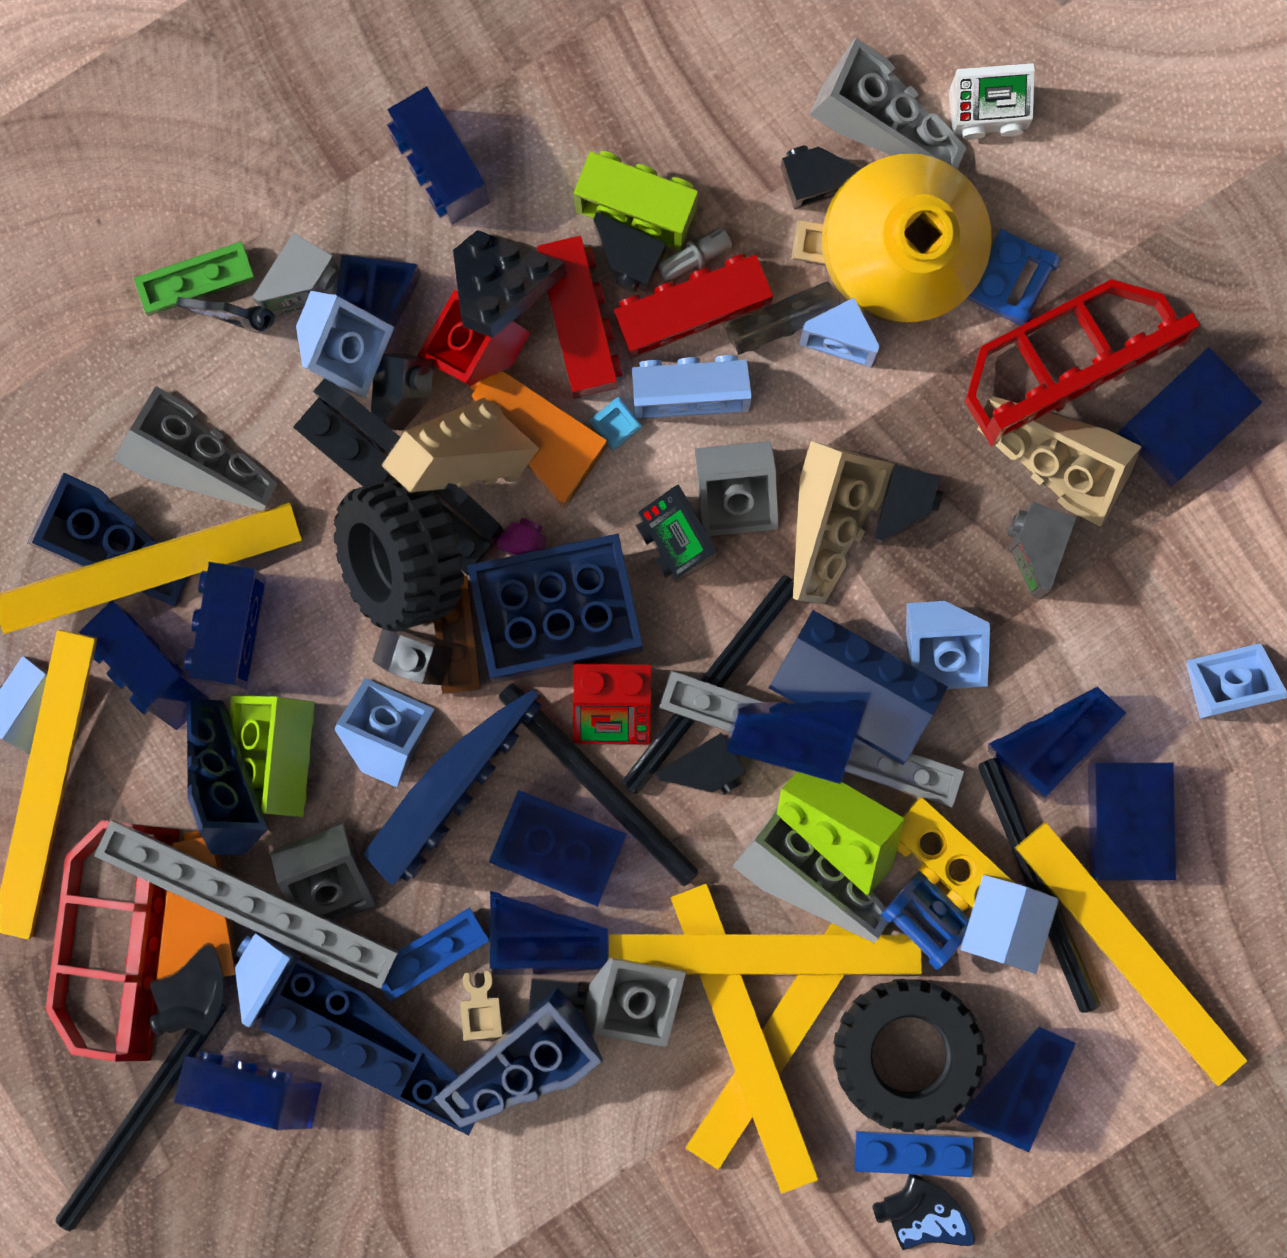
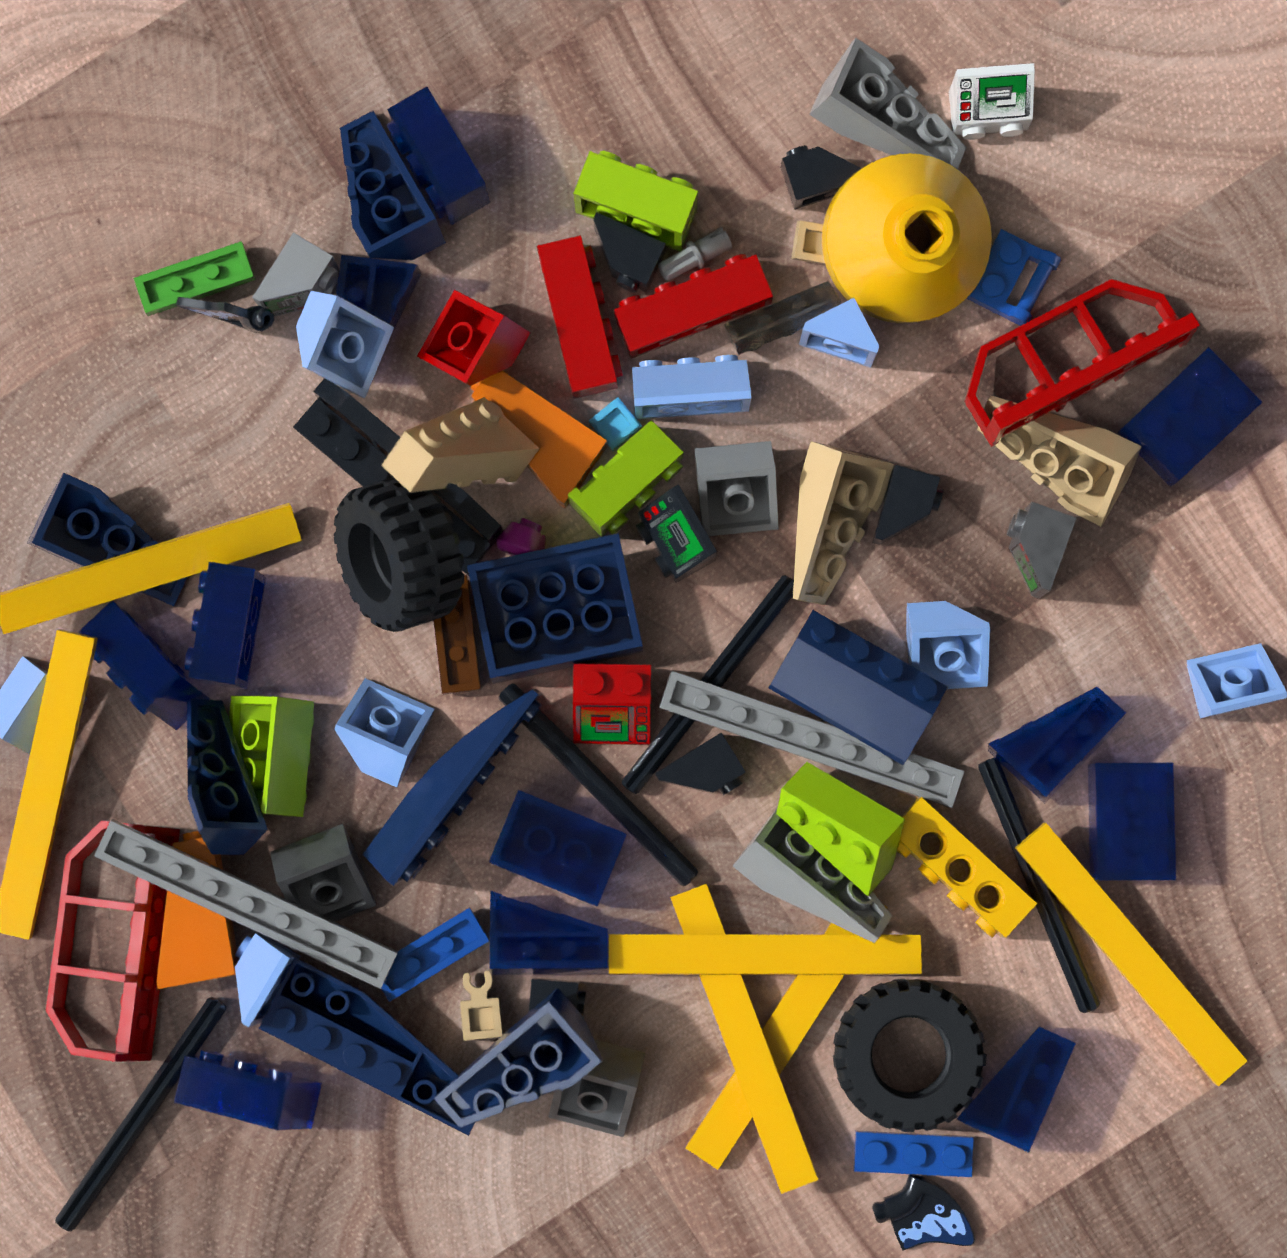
light grey wedge [113,386,278,511] -> none
black arm [150,943,224,1035] -> none
black slope [371,353,434,430] -> none
black slope [372,629,453,685] -> none
black plate [453,230,566,338] -> none
light grey slope [582,957,686,1047] -> none
clear blue wedge [726,700,864,784] -> none
blue plate [880,871,969,970] -> none
light blue slope [960,875,1059,974] -> none
none -> dark blue wedge [340,111,446,261]
none -> flat silver slope [549,1039,645,1137]
none -> lime wedge [568,420,684,537]

